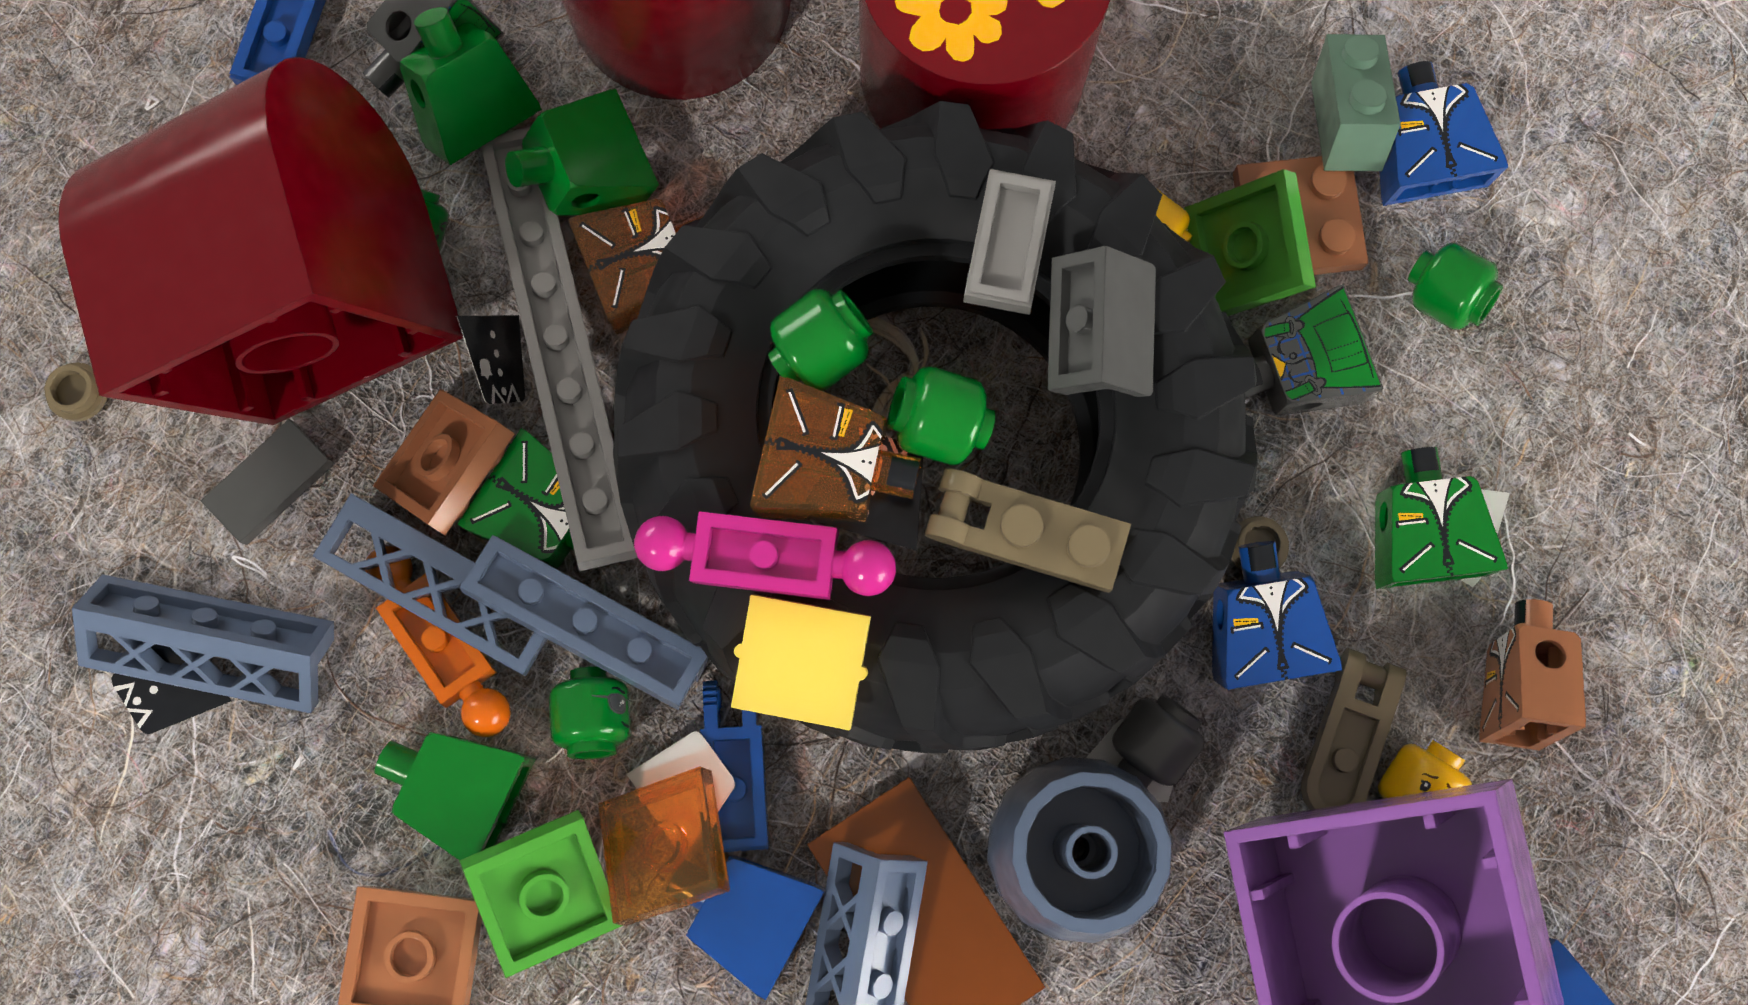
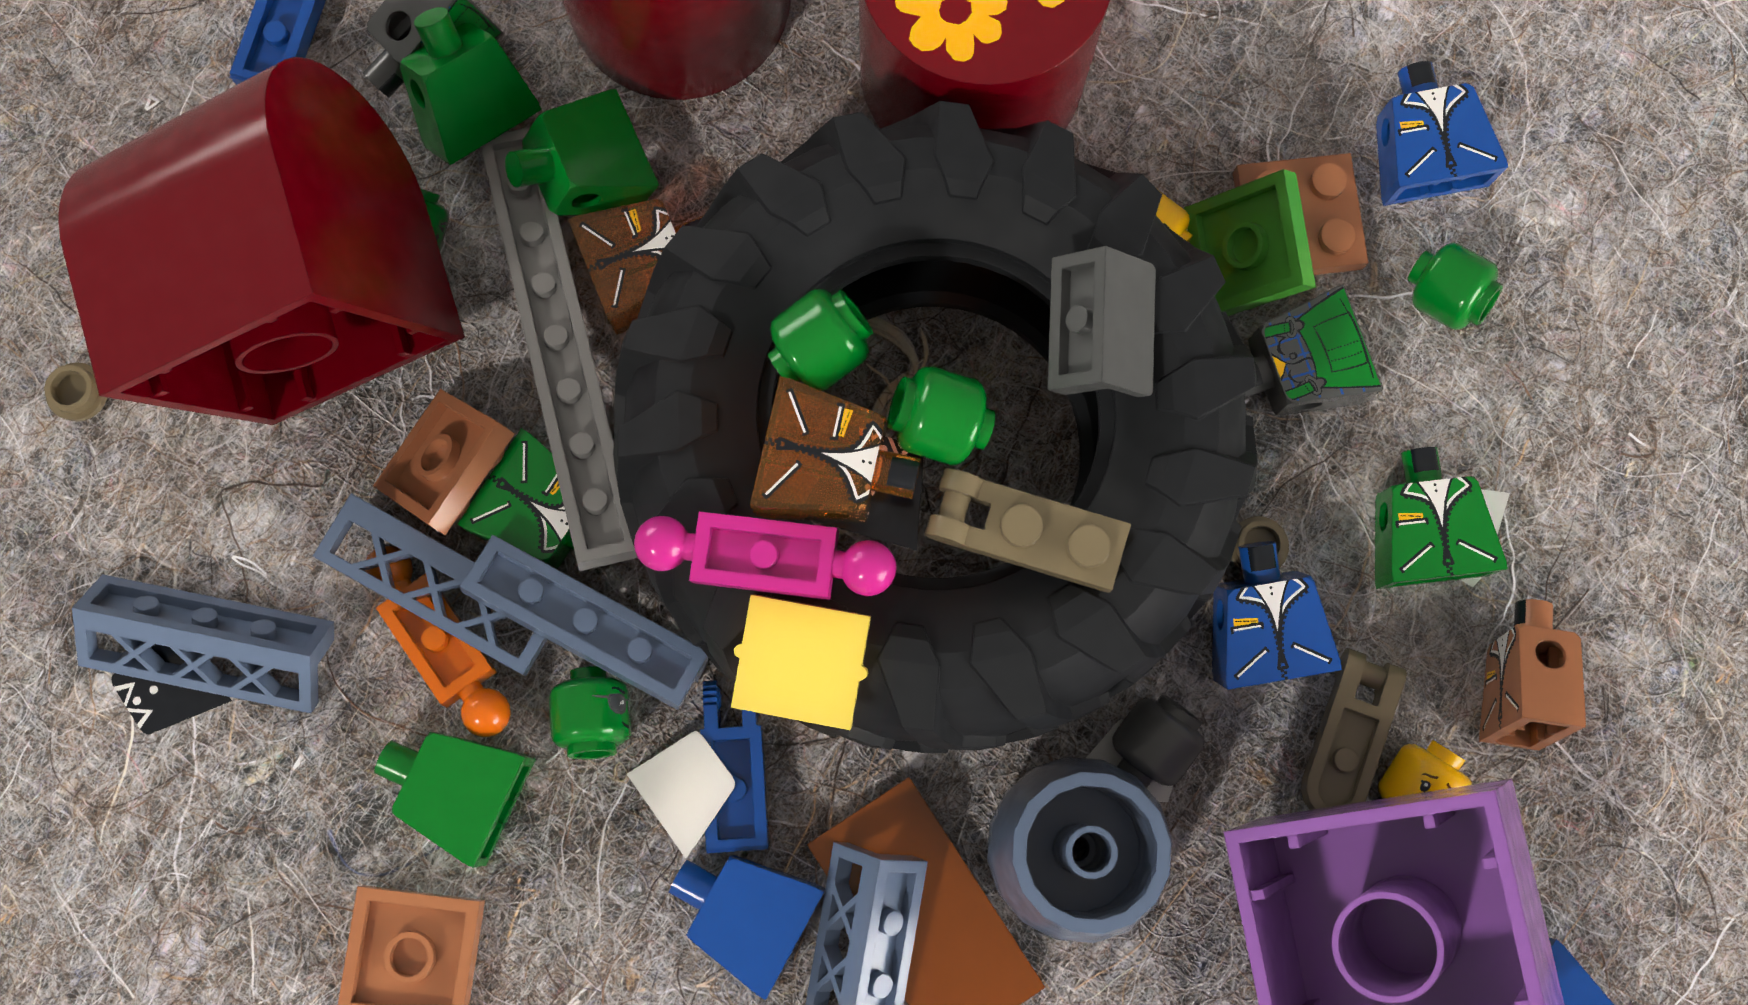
dark grey tile [200,419,335,545] -> none
black sticker [457,315,525,404] -> none
bright green plate [459,810,623,978] -> none
clear orange tile [598,766,730,926] -> none
light grey tile [963,169,1056,315] -> none
sand green brick [1311,34,1401,171] -> none

